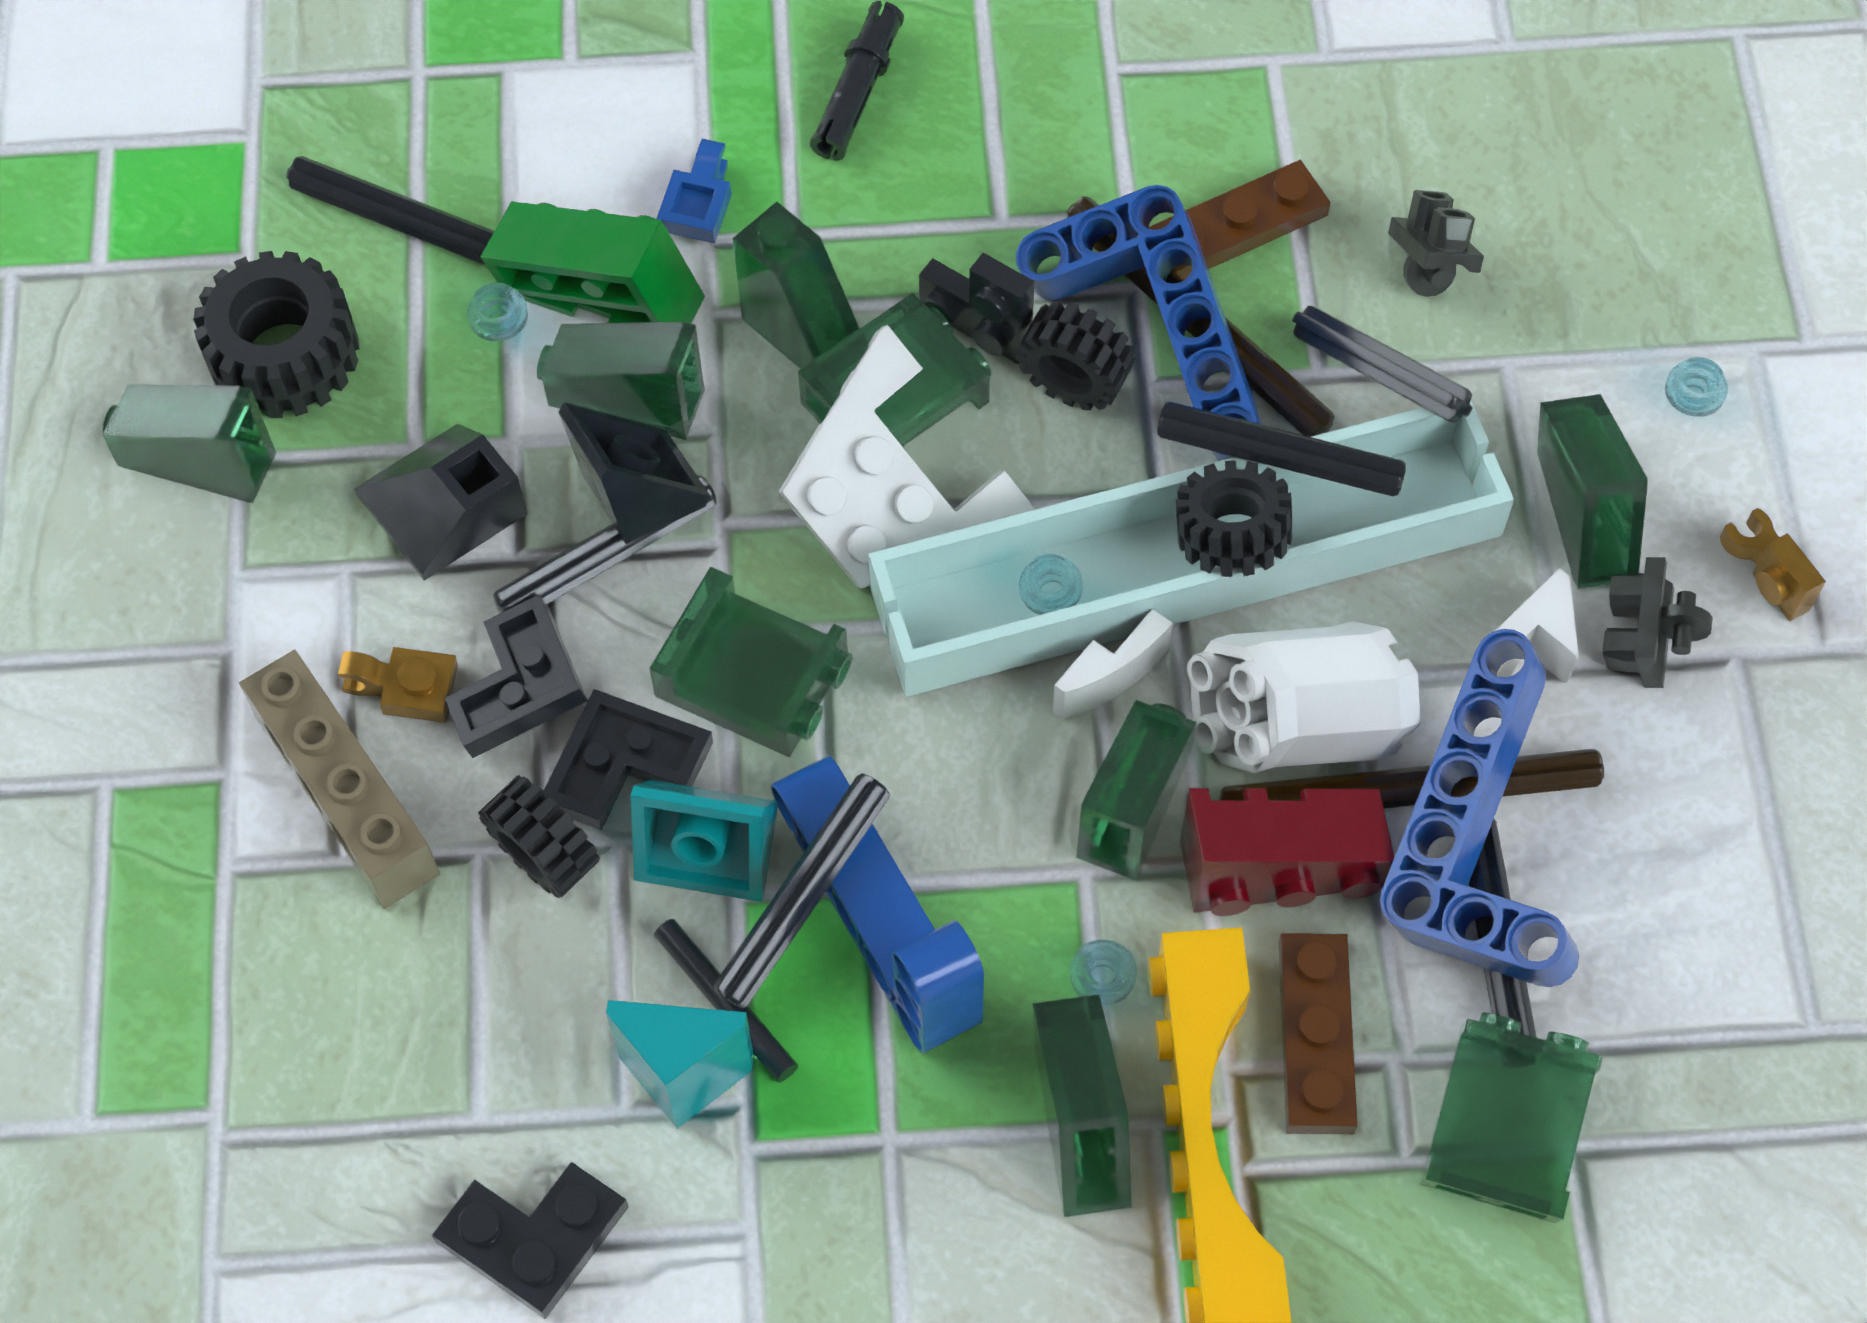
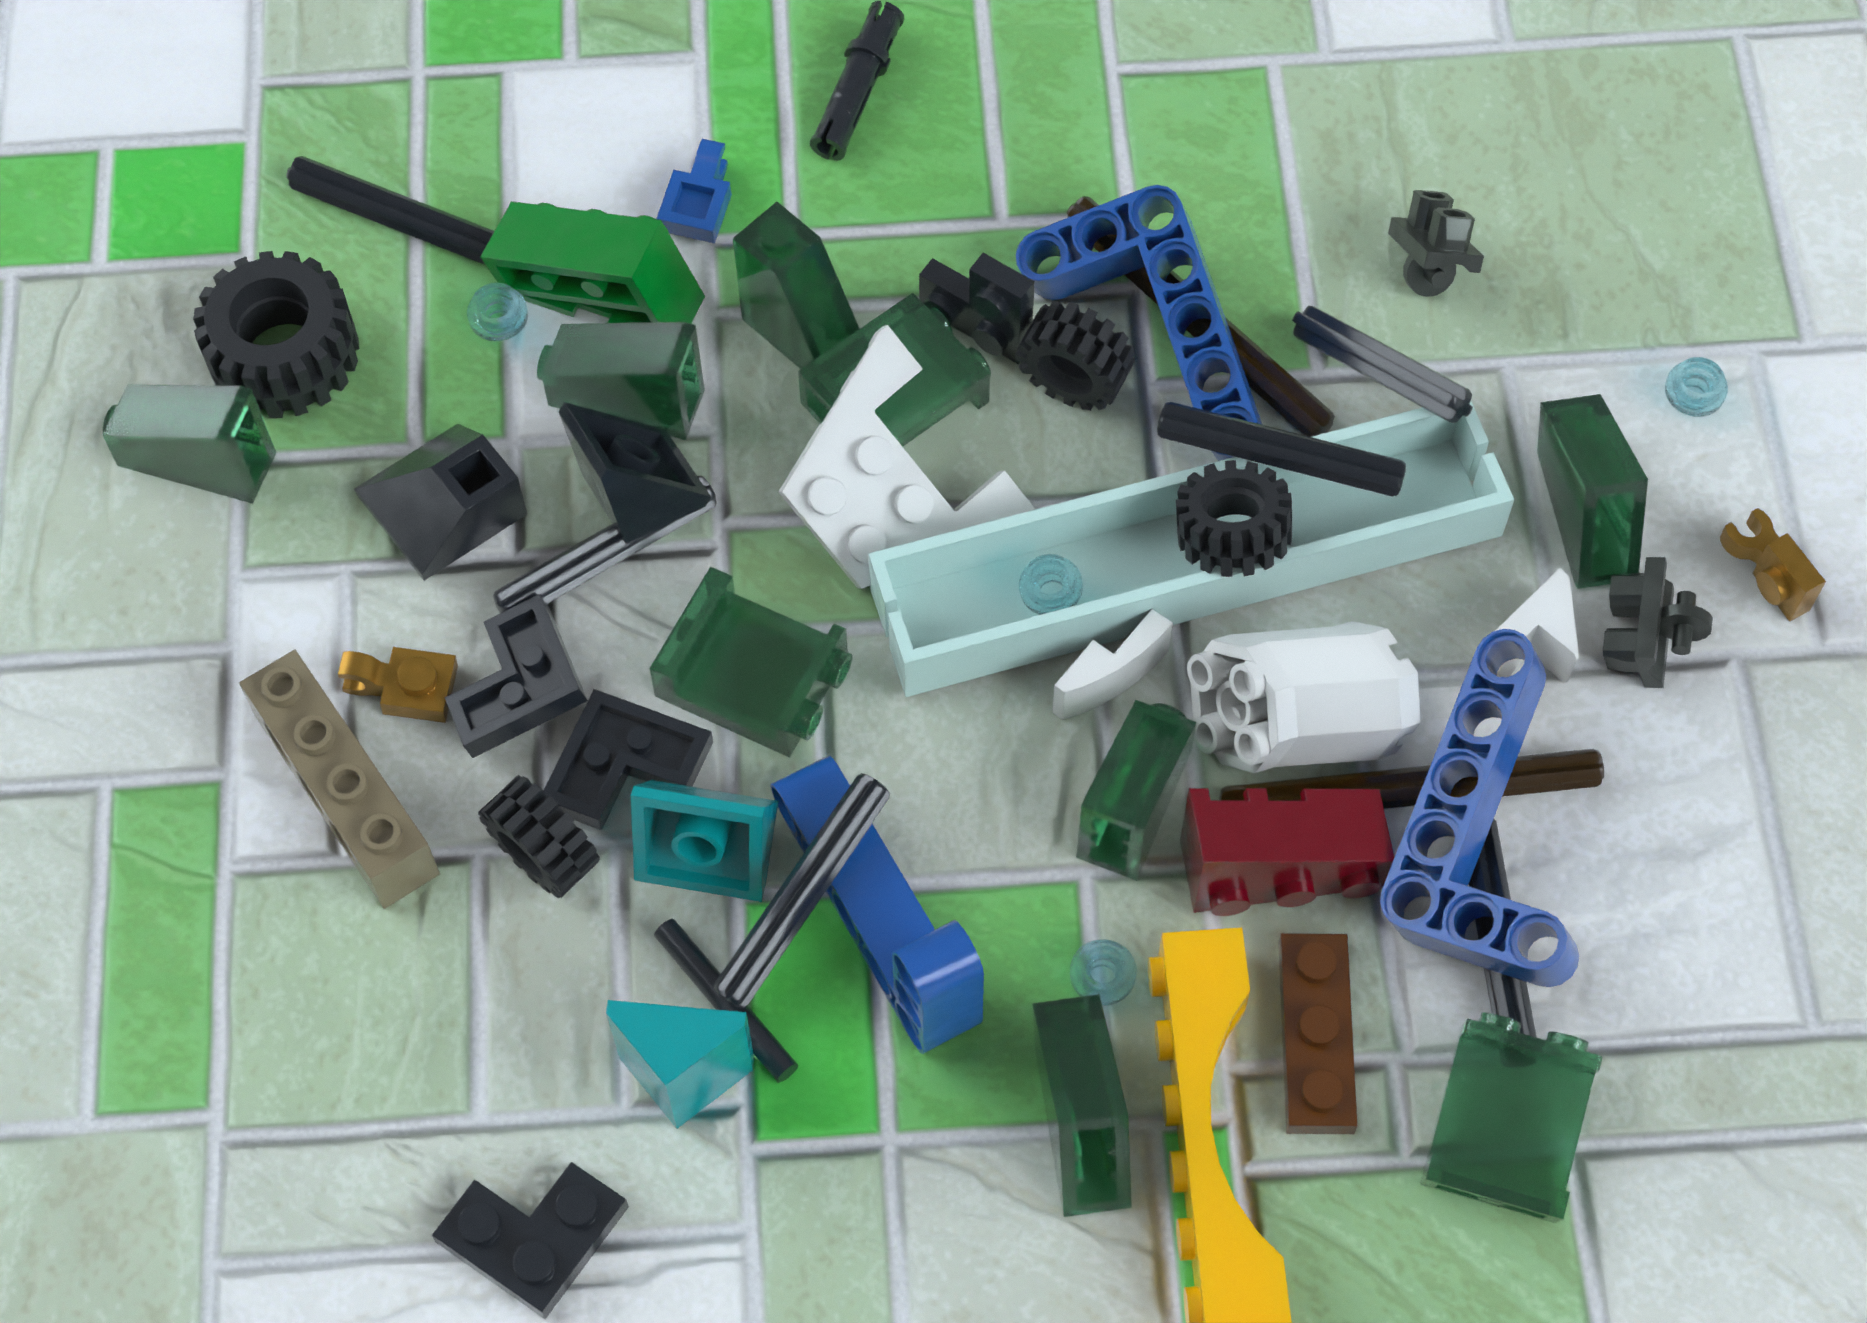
reddish brown plate [1148,159,1331,280] -> none

